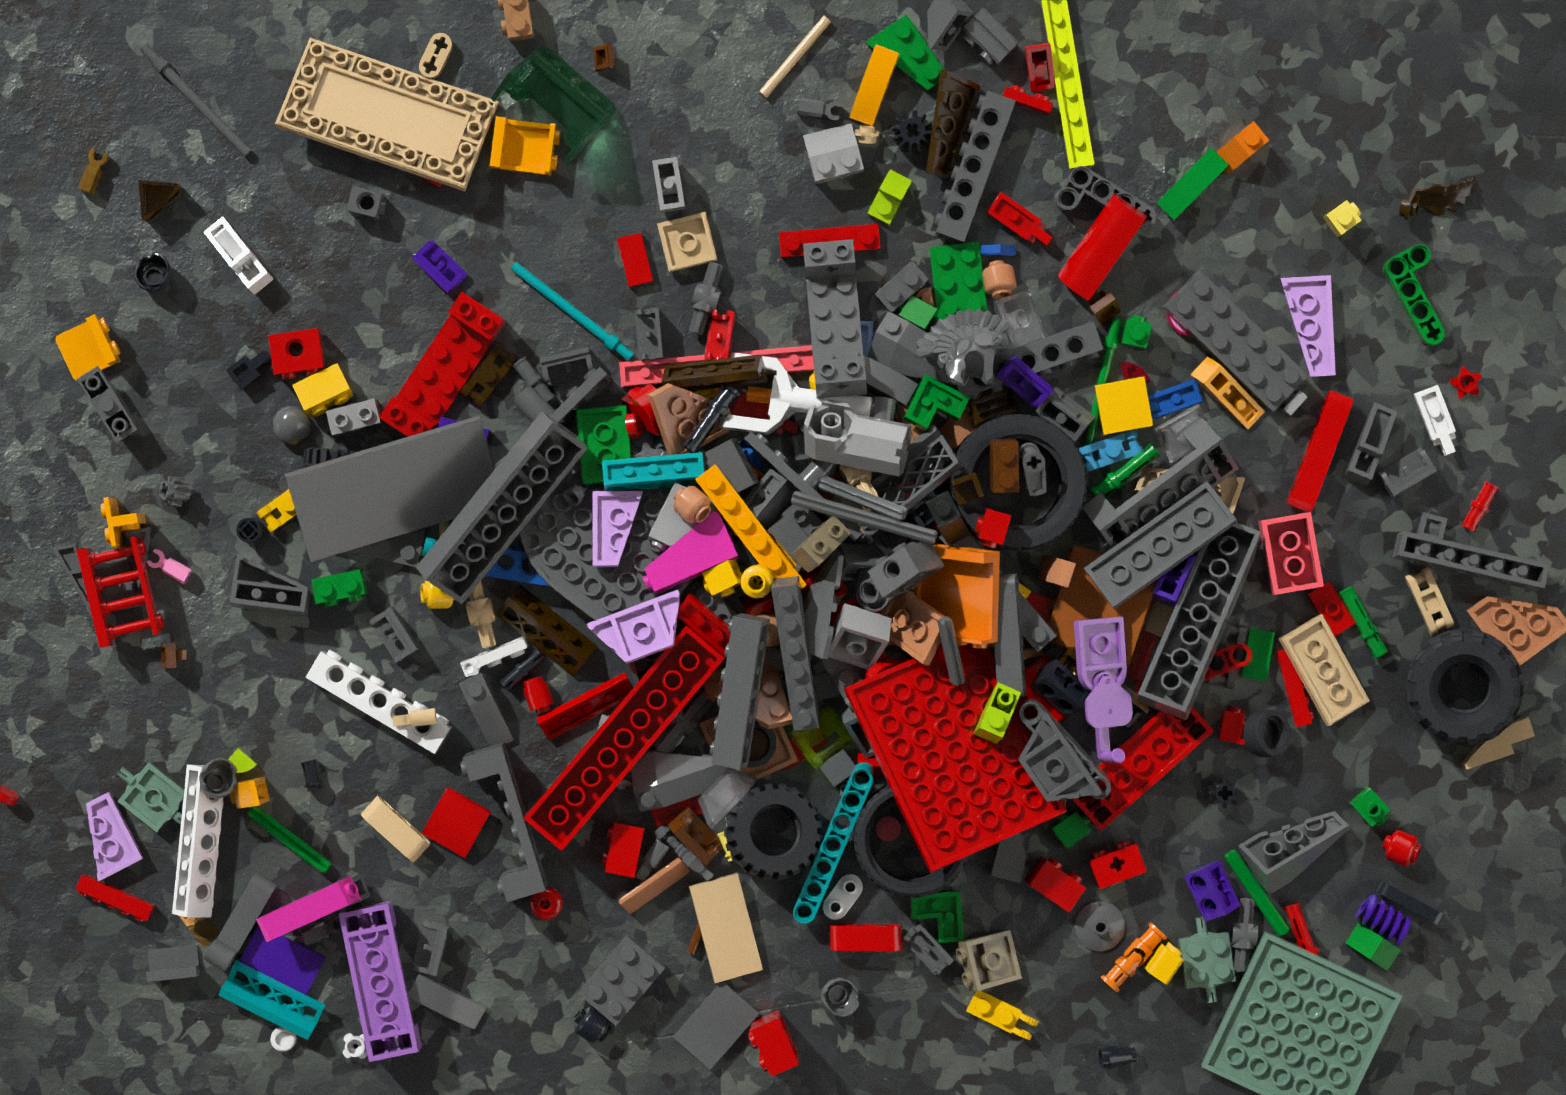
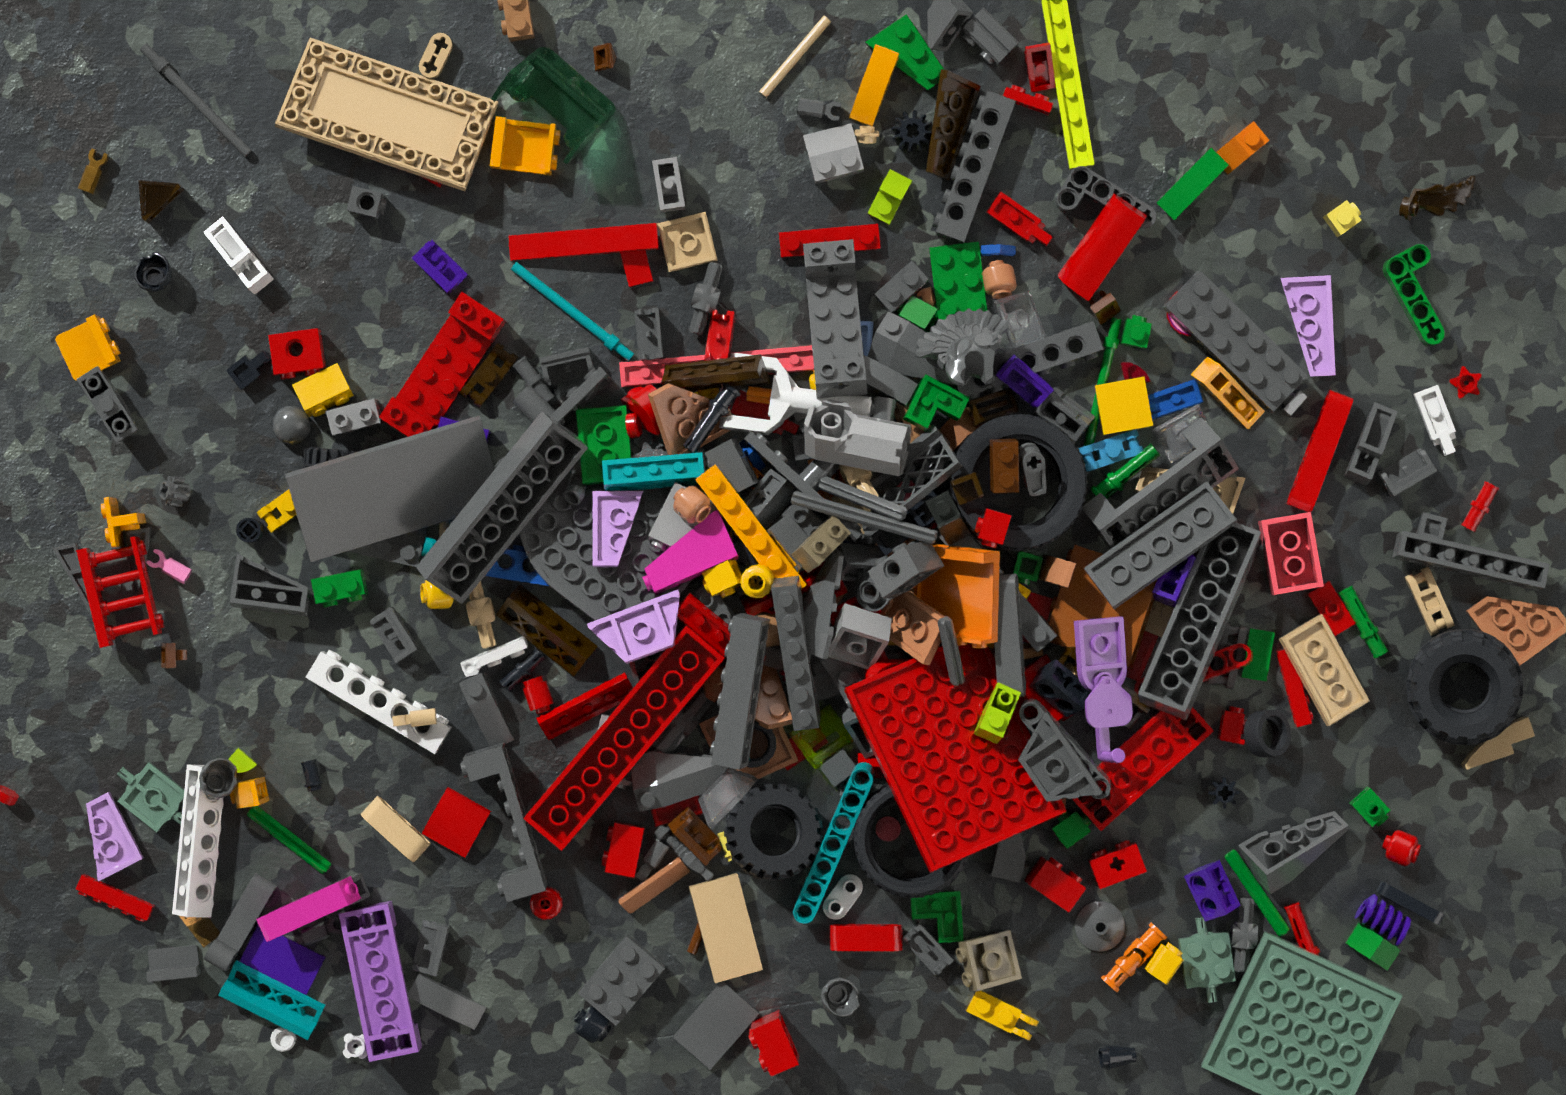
none -> red slope [508,223,659,261]
none -> green brick [1011,551,1043,585]

